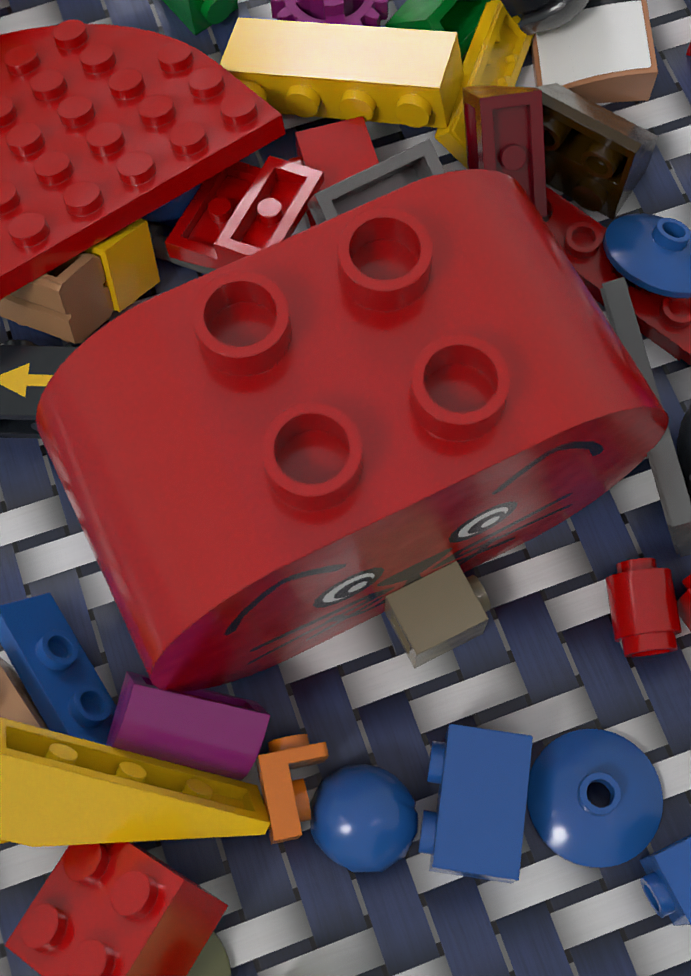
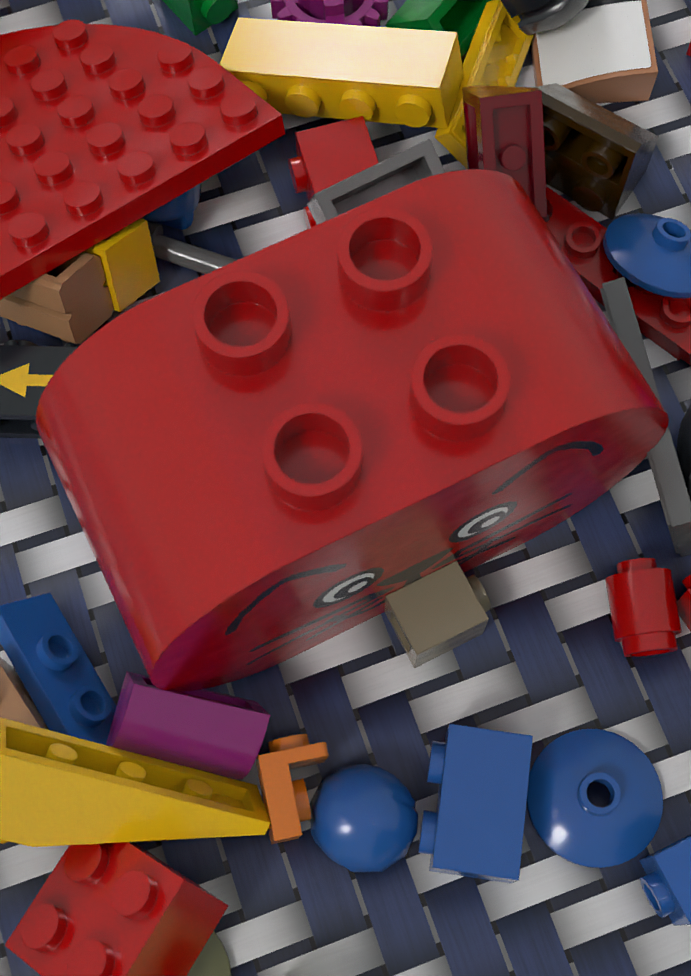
red slope [165,155,324,269] -> none

